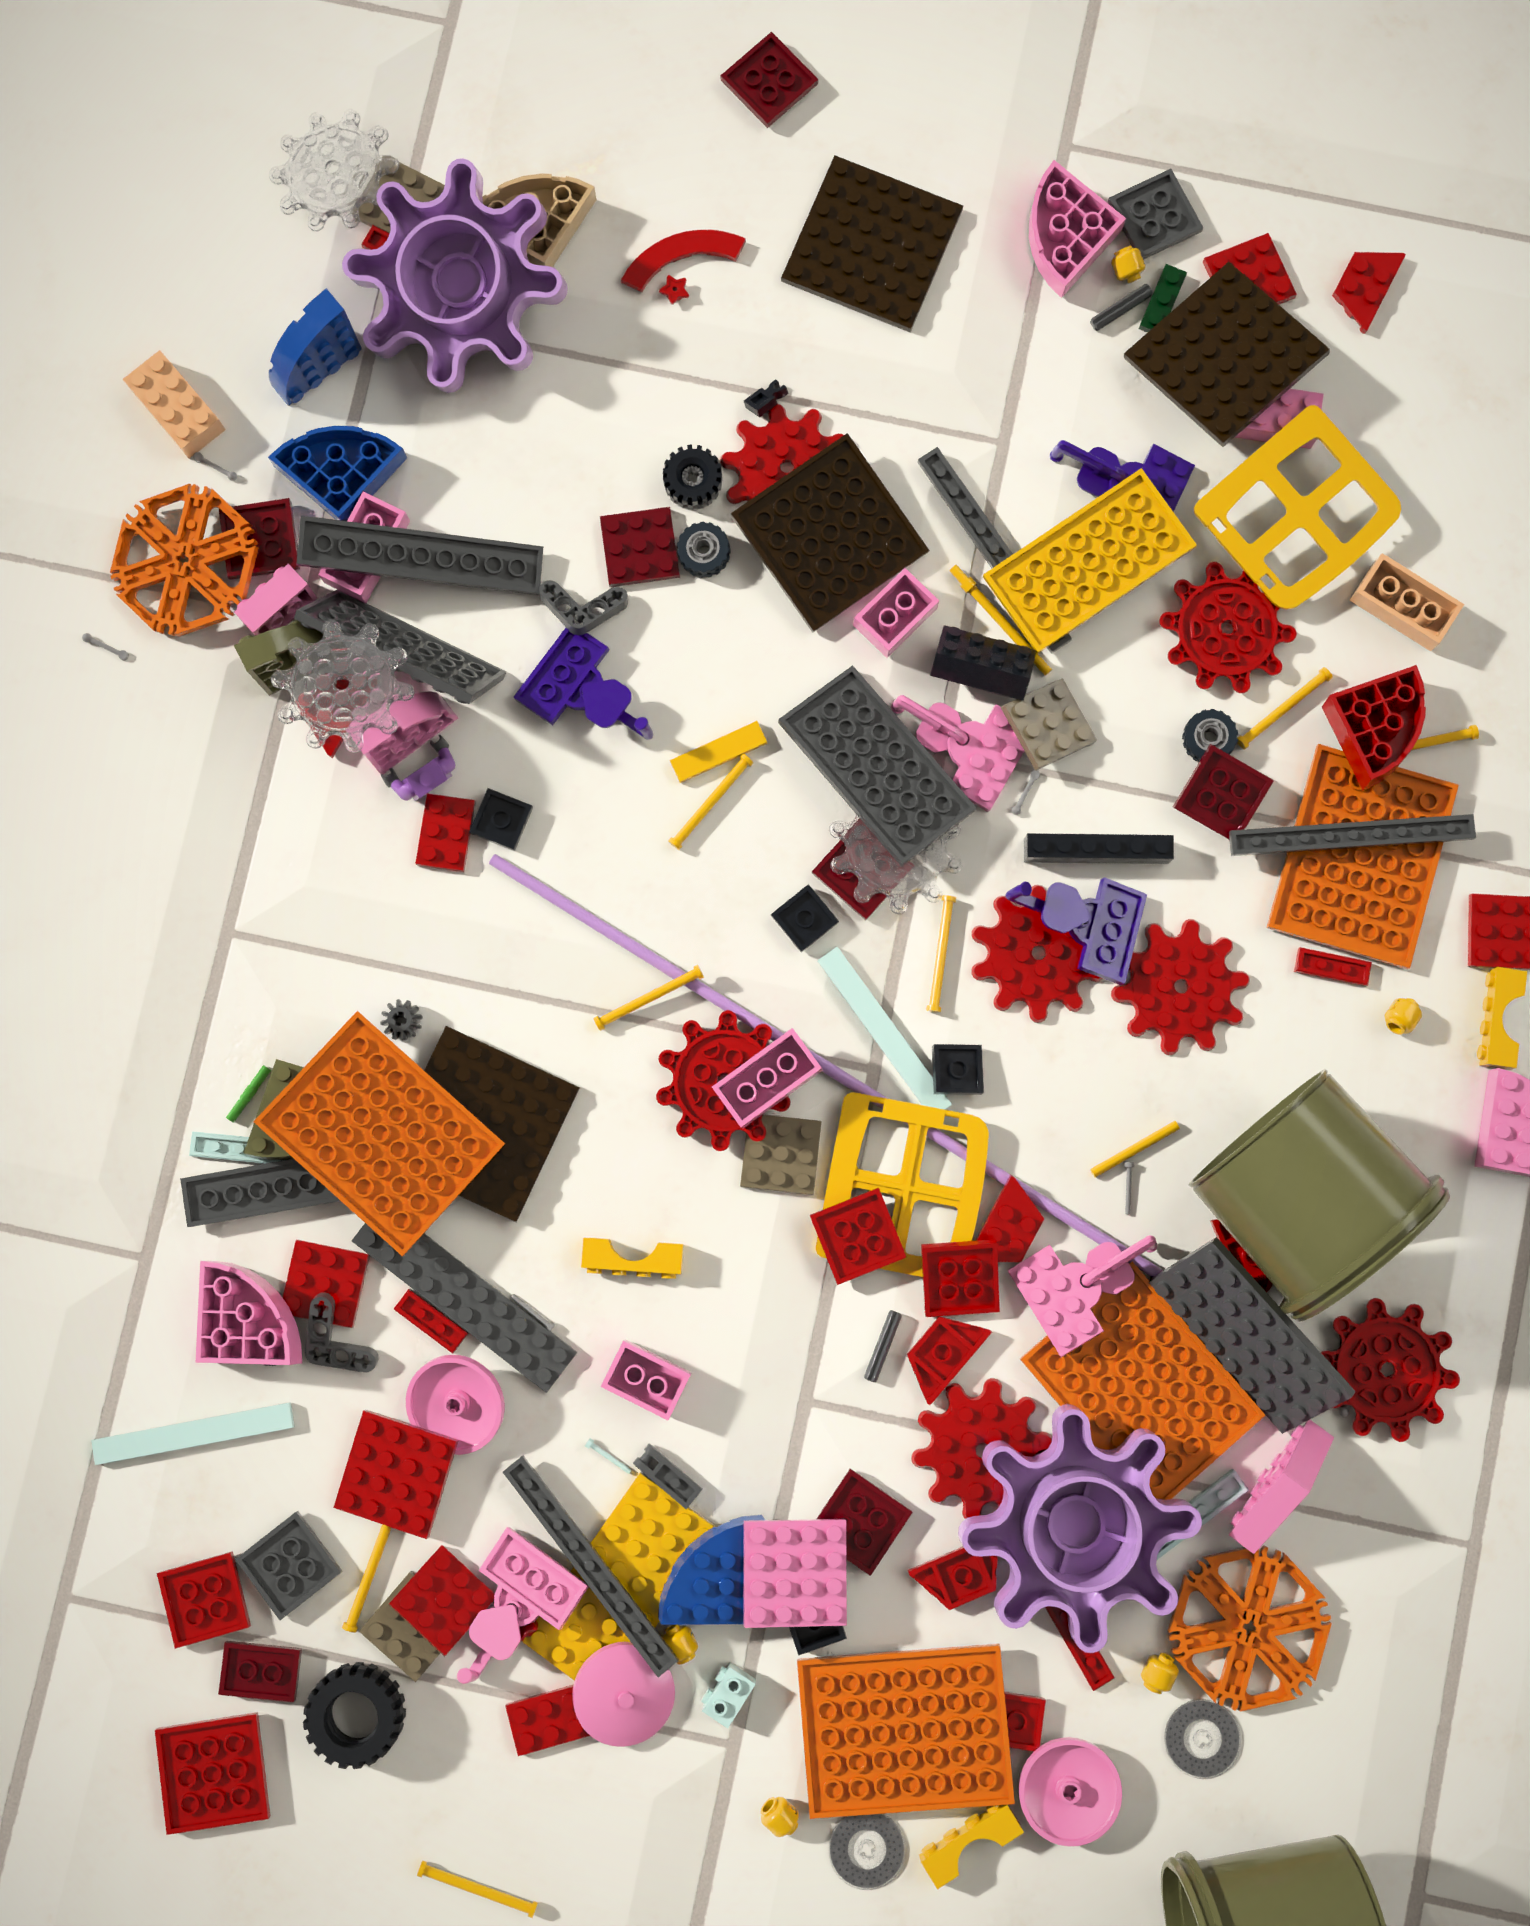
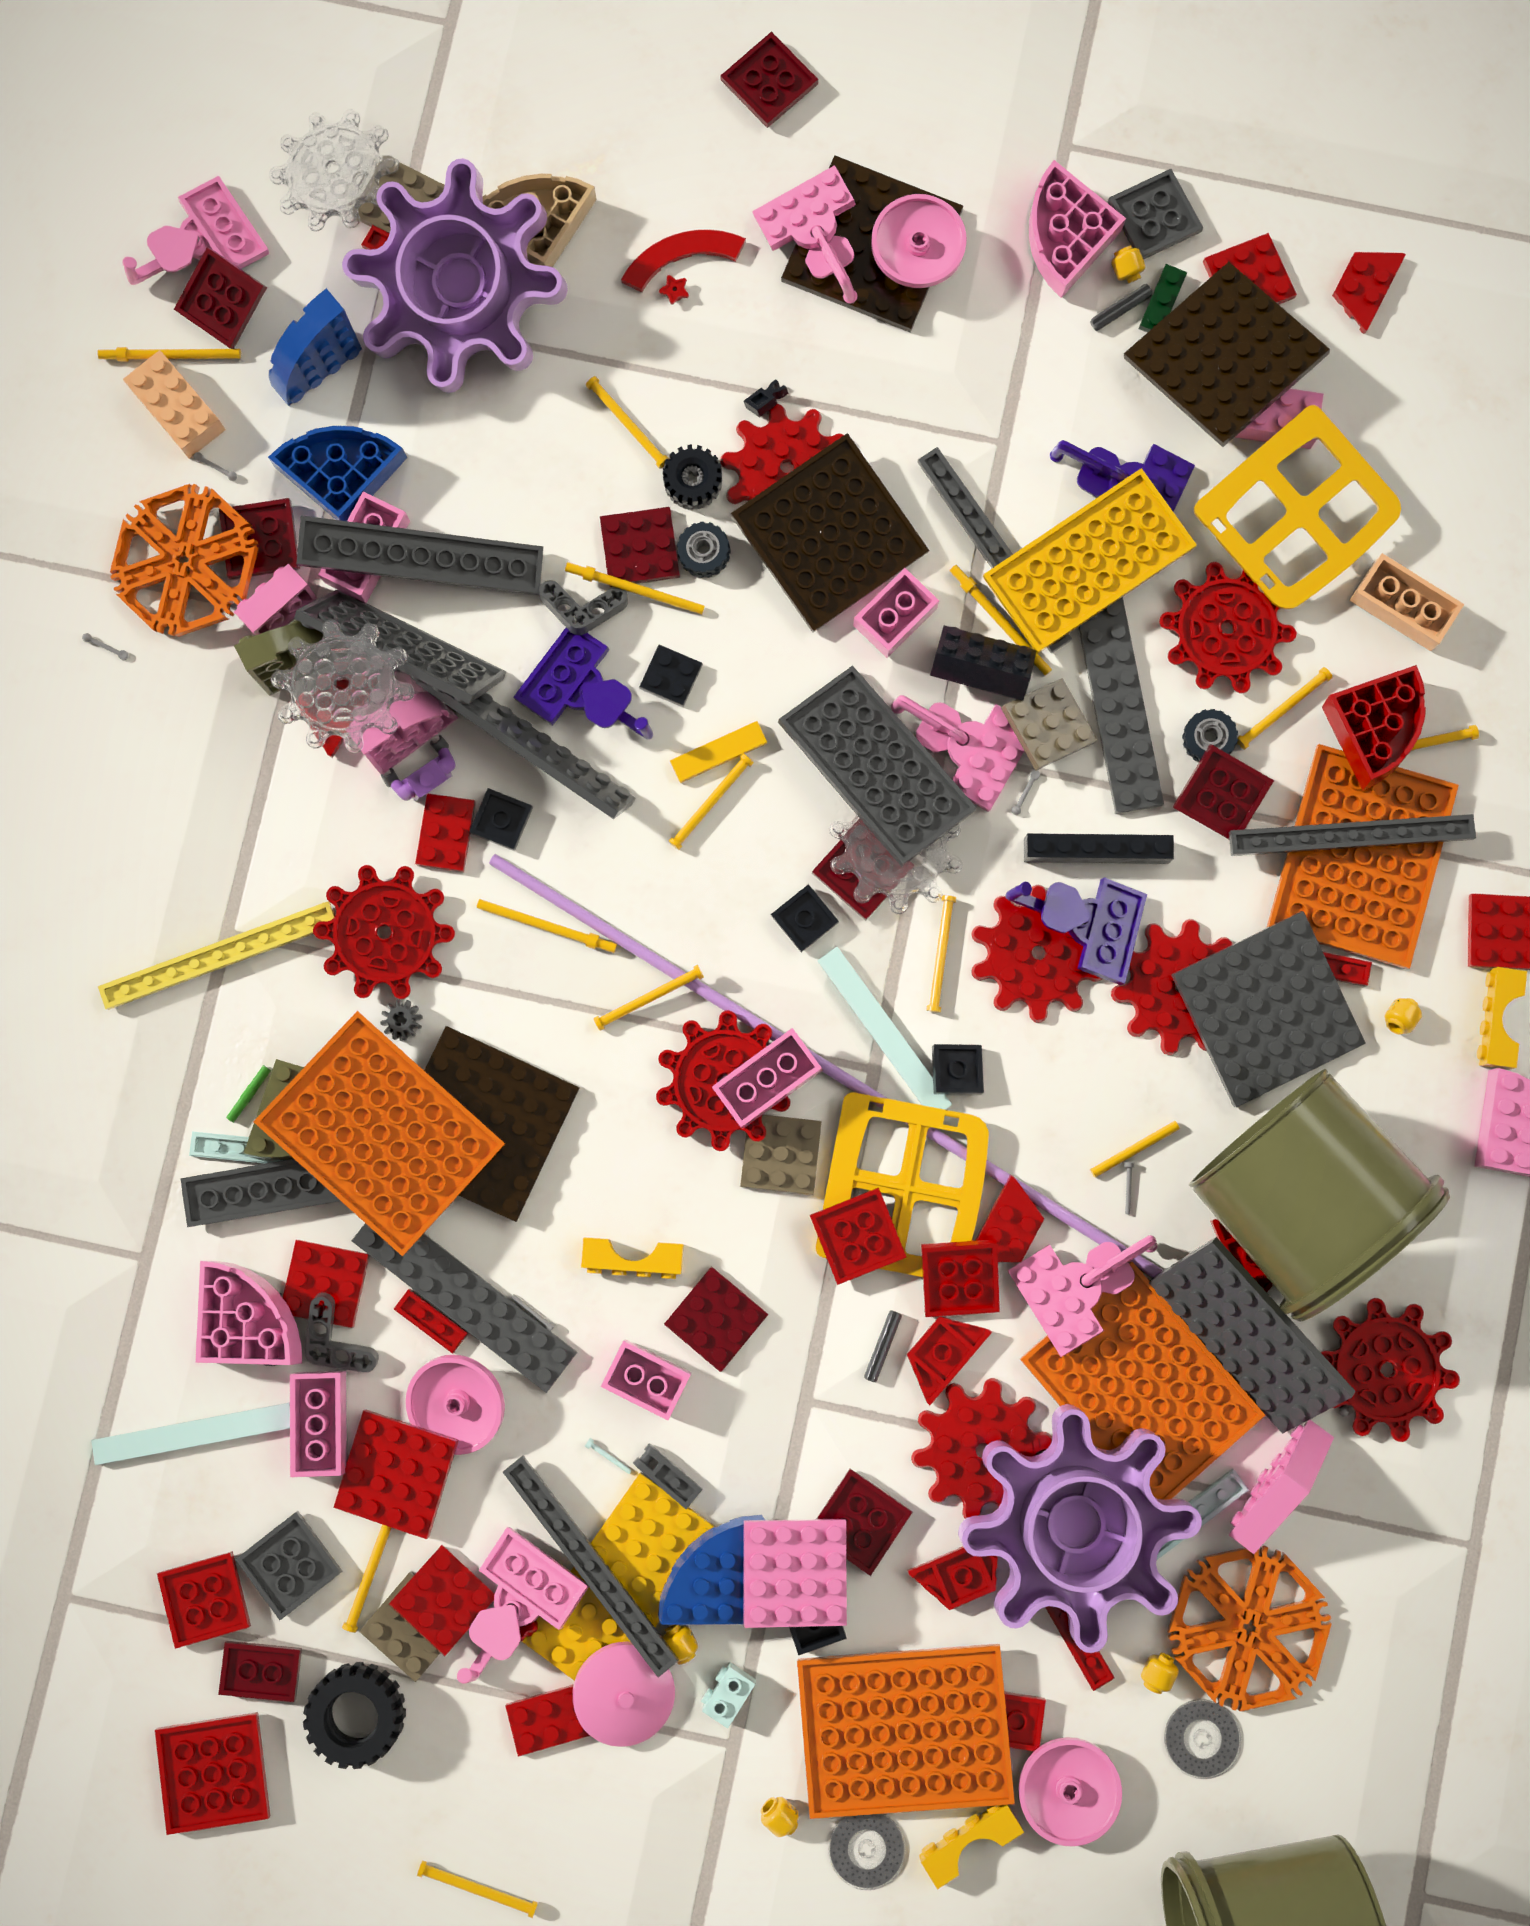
none -> yellow bar [98,347,241,362]
none -> light yellow plate [98,901,335,1010]
none -> bright pink plate [122,176,269,285]
none -> dark red plate [174,247,267,349]
none -> bright pink brick [290,1371,347,1477]
none -> red plate [313,865,455,999]
none -> dark grey plate [416,681,636,819]
none -> yellow bar [477,899,617,953]
none -> yellow bar [565,562,705,615]
none -> yellow bar [586,376,670,469]
none -> black plate [639,644,703,708]
none -> dark red plate [664,1266,769,1372]
none -> bright pink plate [752,165,857,304]
none -> bright pink dish [871,194,967,288]
none -> dark grey plate [1078,597,1164,814]
none -> dark grey plate [1171,911,1366,1108]

